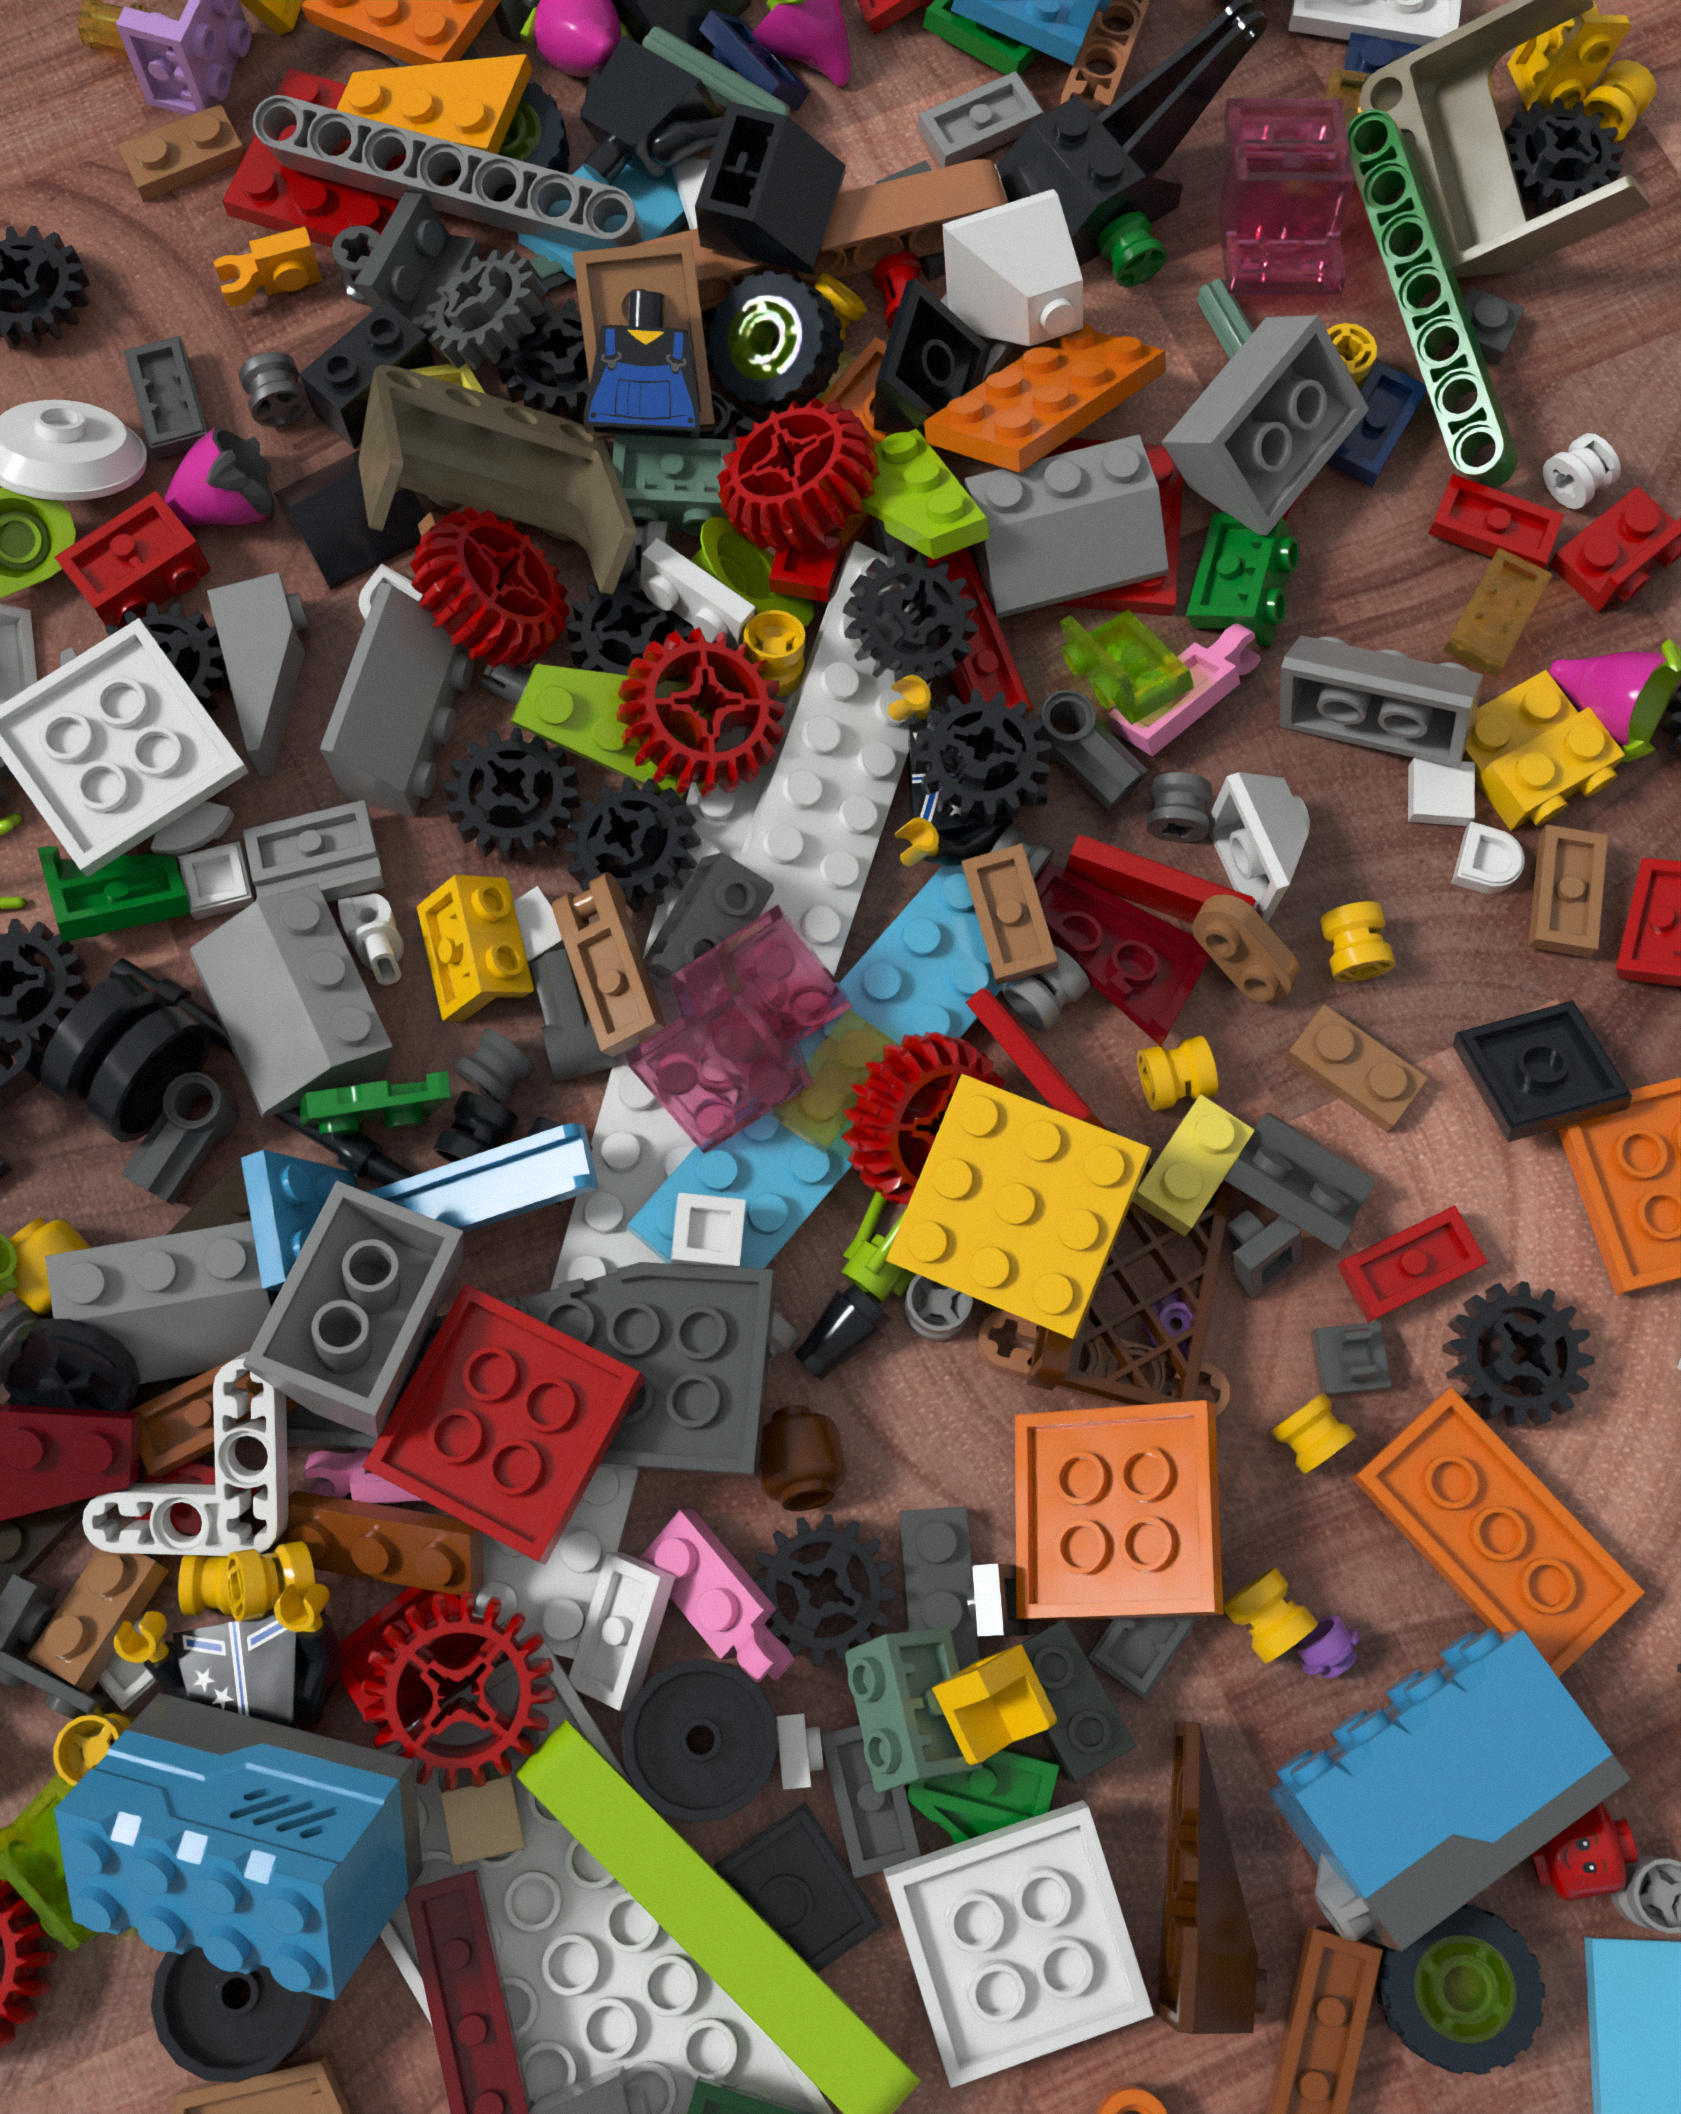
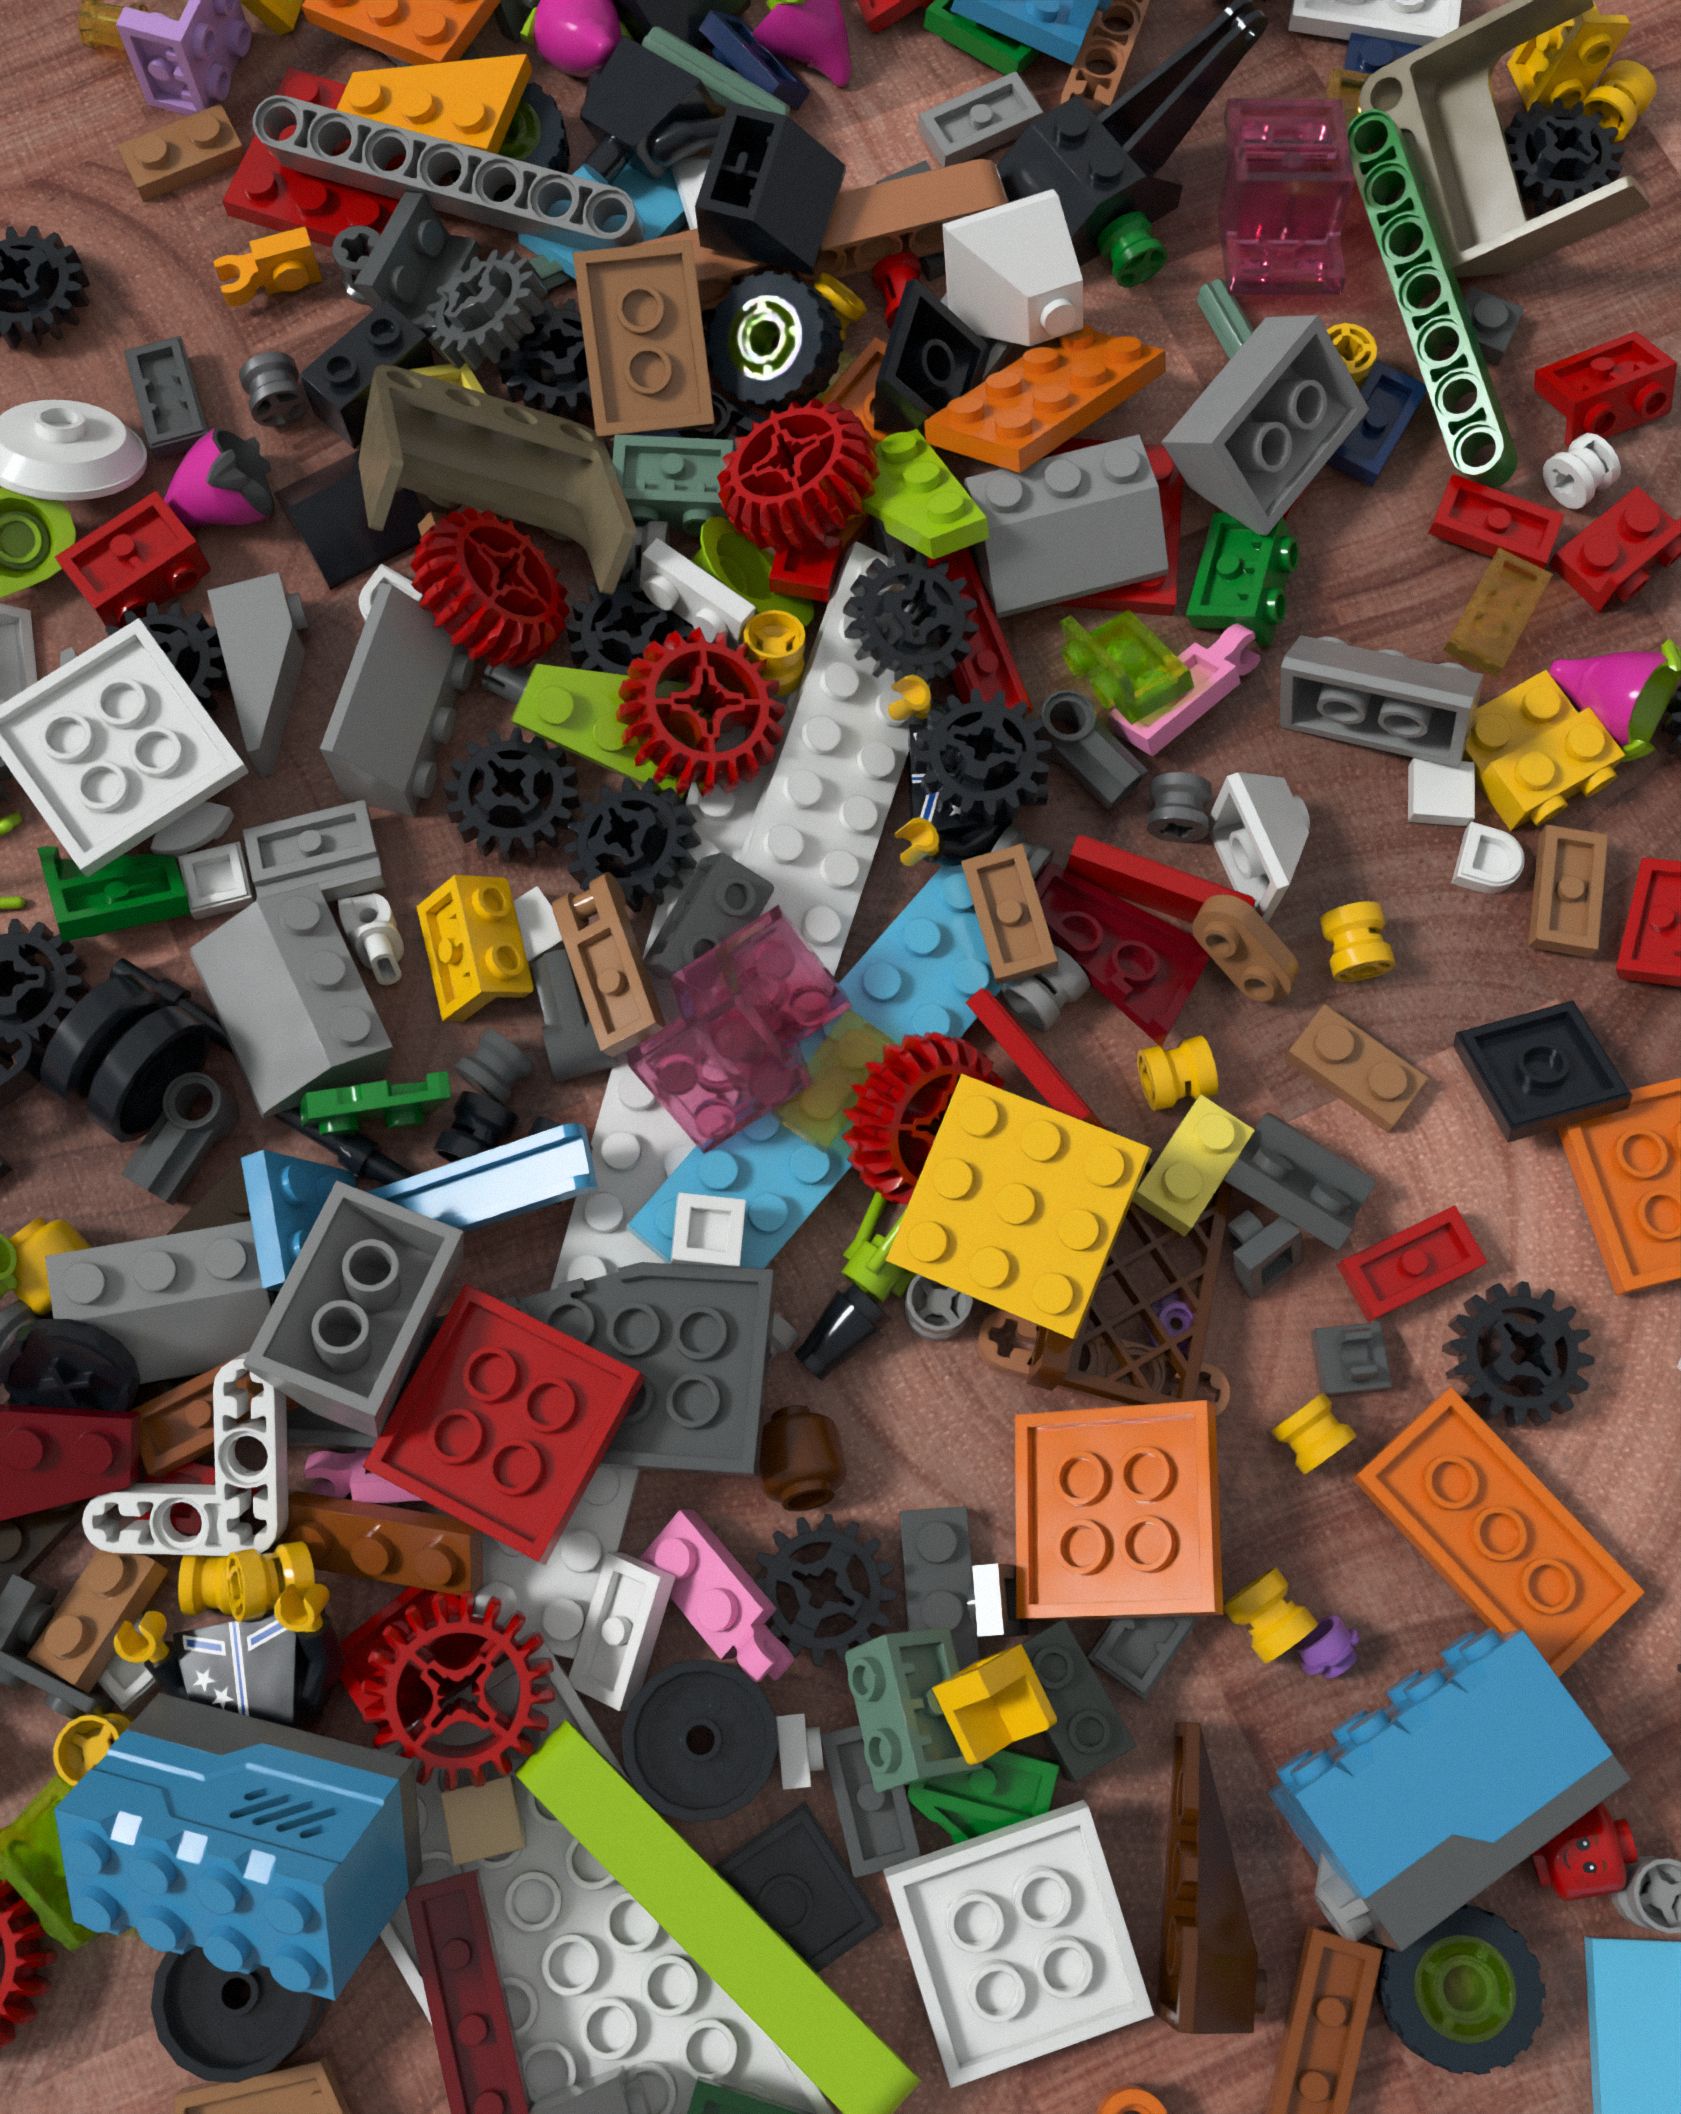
torso [584,291,700,438] -> none
none -> red bracket [1534,331,1677,447]

